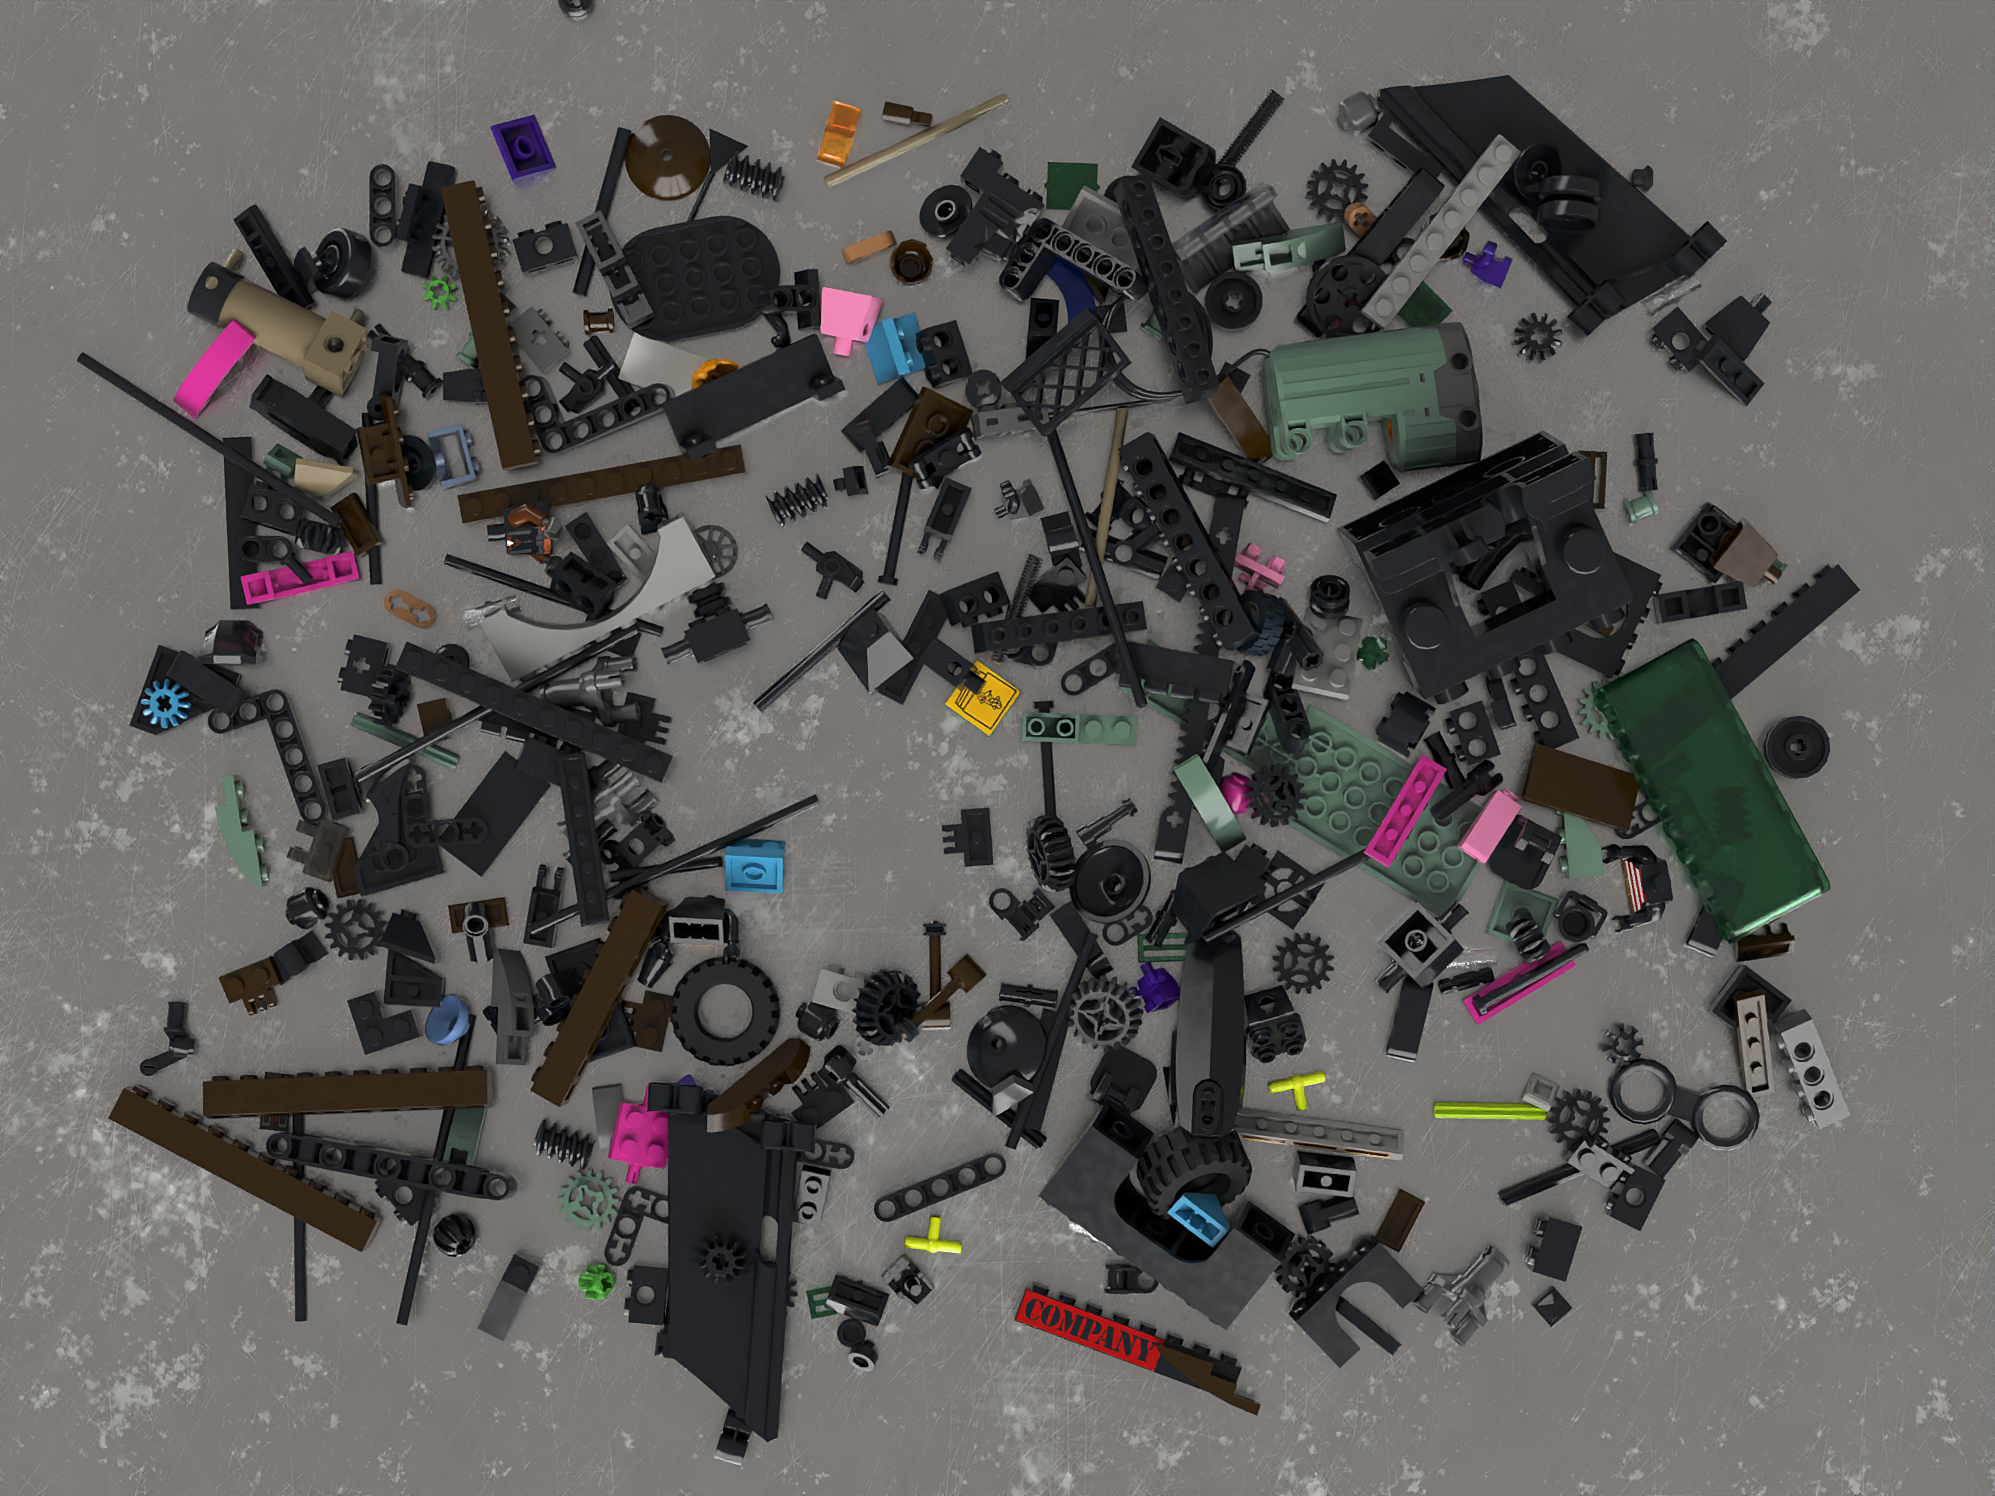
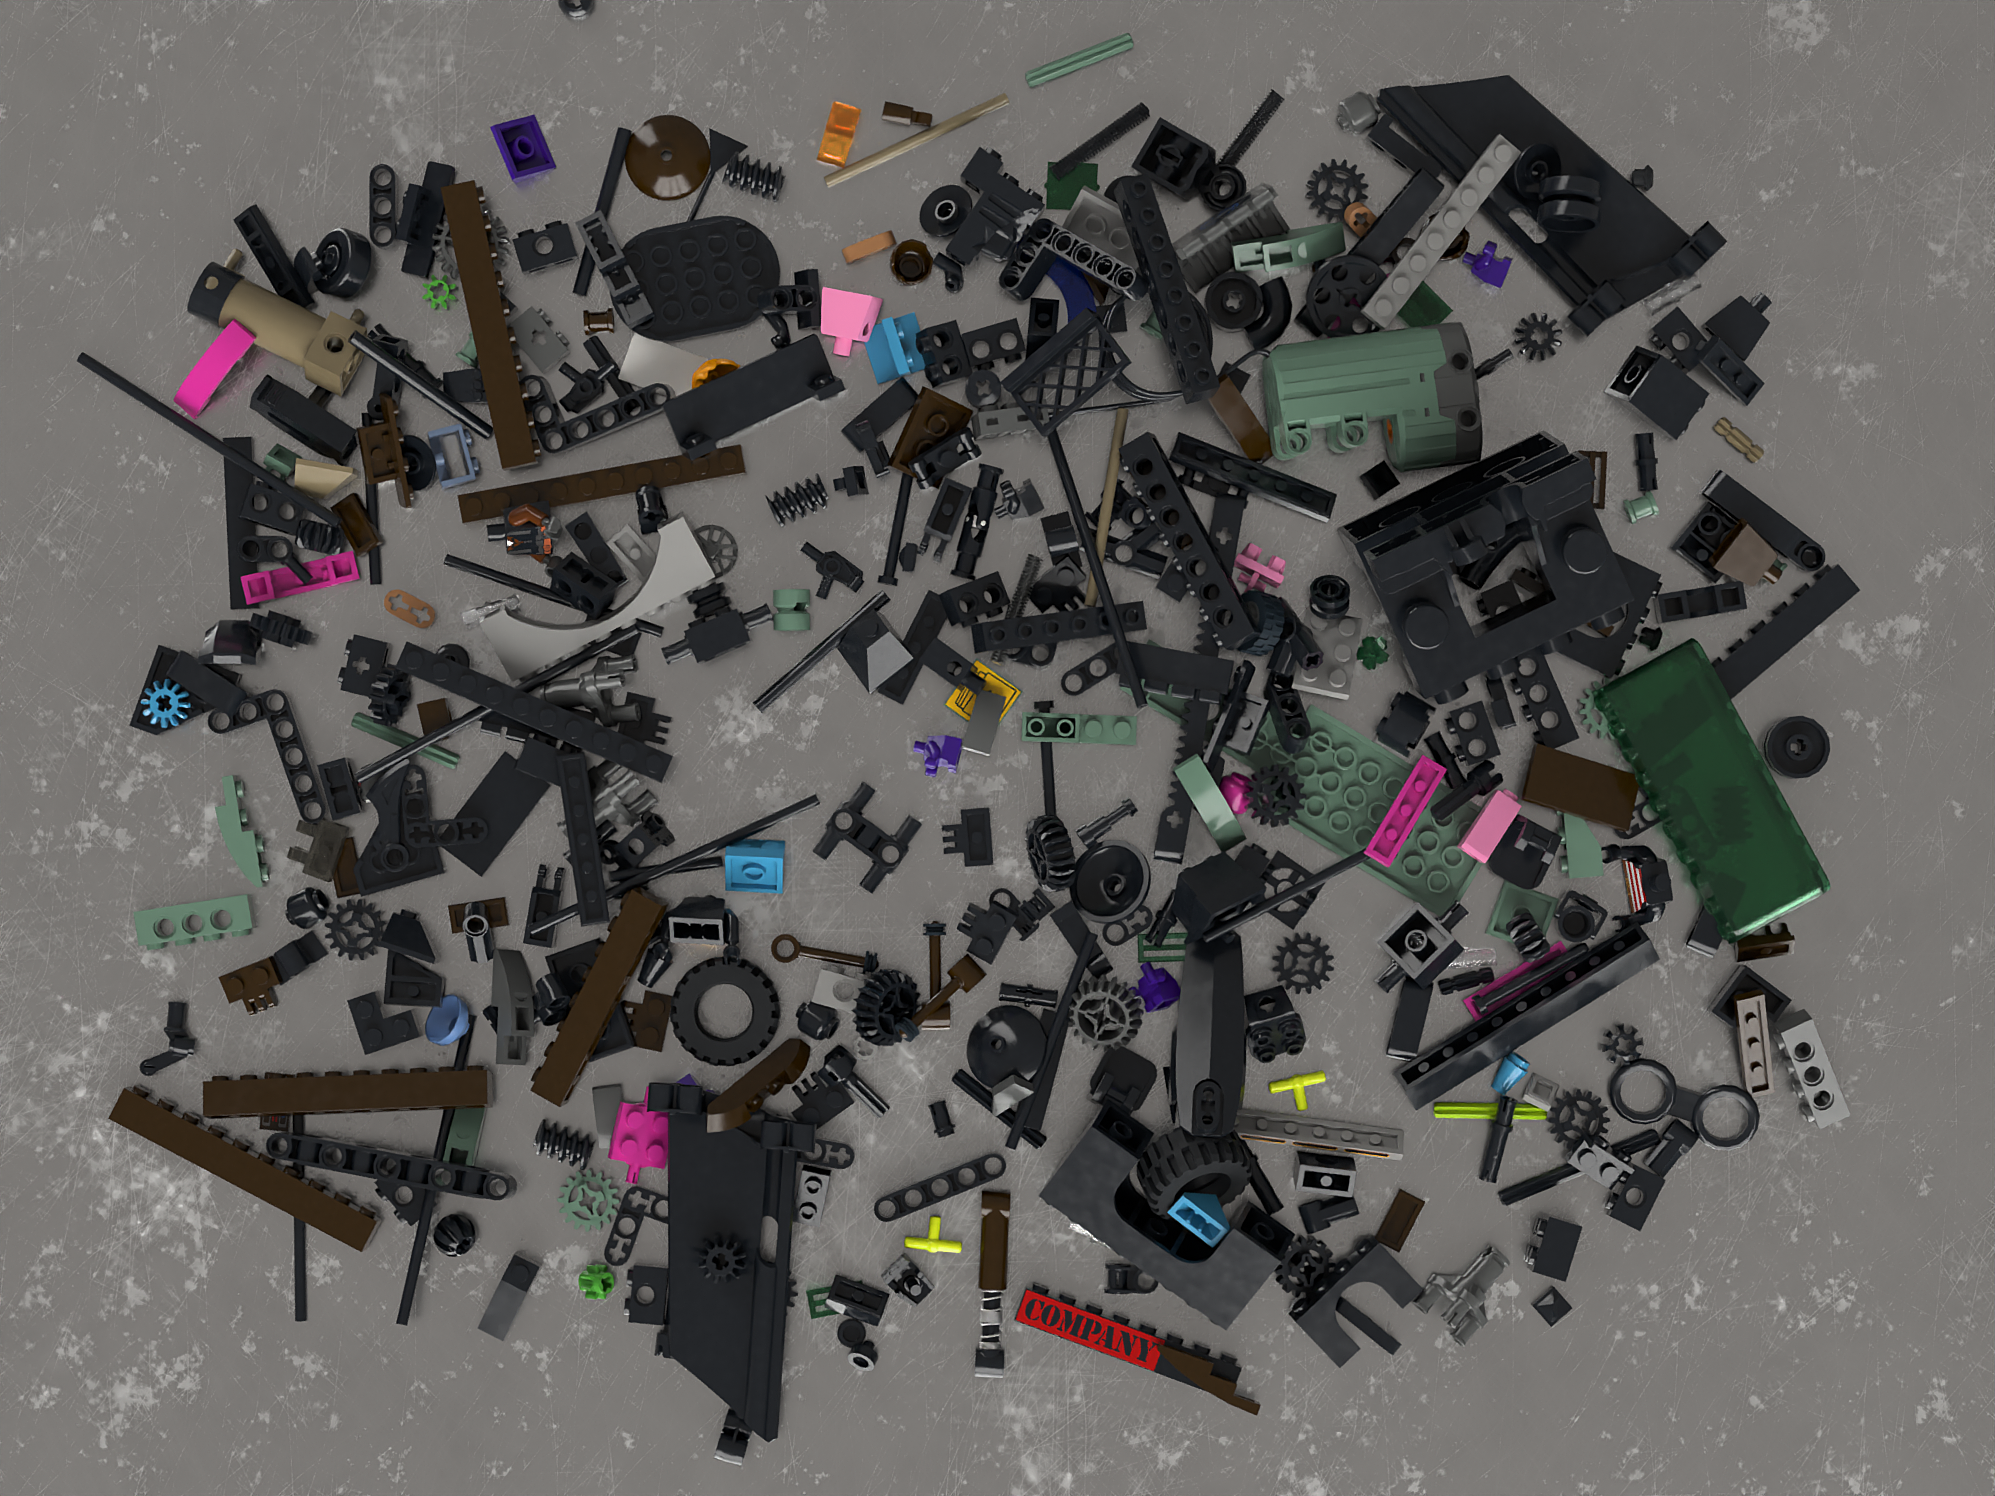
none -> sand green brick [133,894,256,950]
none -> black gear [249,610,312,648]
none -> black piece [348,330,493,439]
none -> dark brown piece [771,934,879,974]
none -> sand green wheel [773,589,810,631]
none -> black piece [812,781,922,894]
none -> black tile [899,542,918,573]
none -> dark purple piece [913,735,963,777]
none -> black pin [928,1100,956,1138]
none -> black arm [932,252,964,292]
none -> black piece [950,463,1004,580]
none -> black hinge [957,900,1019,965]
none -> black brick [961,318,1026,370]
none -> dark grey slope [962,690,1006,756]
none -> piece [975,1191,1011,1378]
none -> sand green axle [1025,33,1134,87]
none -> black axle [1050,102,1150,180]
none -> black pin [1240,1139,1284,1215]
none -> black cylinder [1244,276,1293,350]
none -> black brick [1393,922,1660,1111]
none -> black piece [1474,348,1514,380]
none -> black pin [1479,1096,1518,1183]
none -> dark azure cone [1491,1051,1530,1095]
none -> black slope [1604,346,1710,440]
none -> black piece [1639,627,1663,651]
none -> black piece [1700,469,1826,572]
none -> dark tan axle [1714,417,1764,463]

